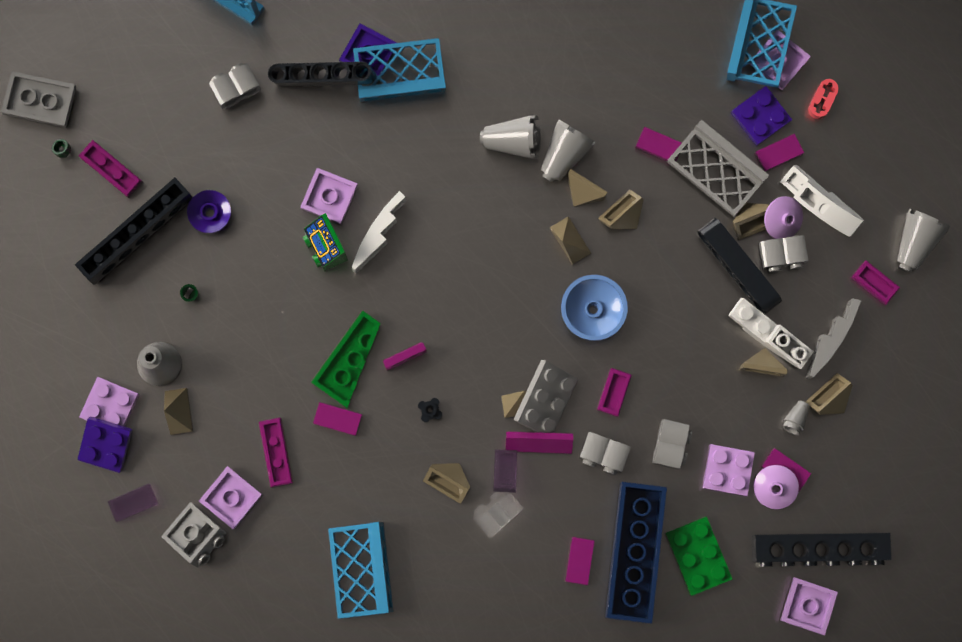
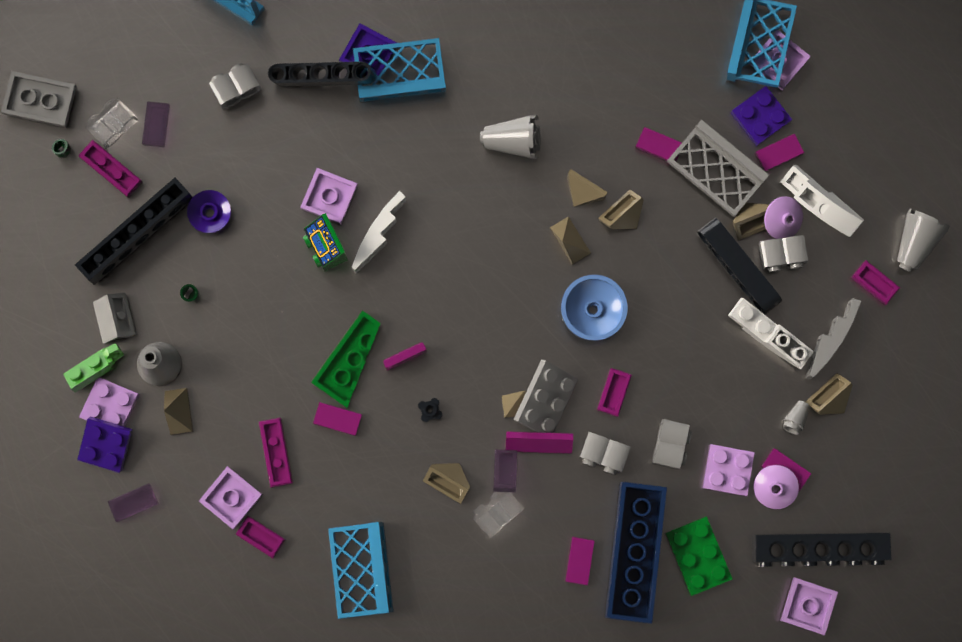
light grey plate [161,502,227,568] -> none
light grey cone [541,120,596,183] -> none
dark tan slope [740,348,788,377] -> none
coral beam [808,79,839,119] -> none
none -> bright green hinge [63,343,124,393]
none -> clear brick [86,98,138,149]
none -> light grey panel [93,293,136,344]
none -> clear purple tile [142,102,170,147]
none -> magenta tile [235,515,286,559]

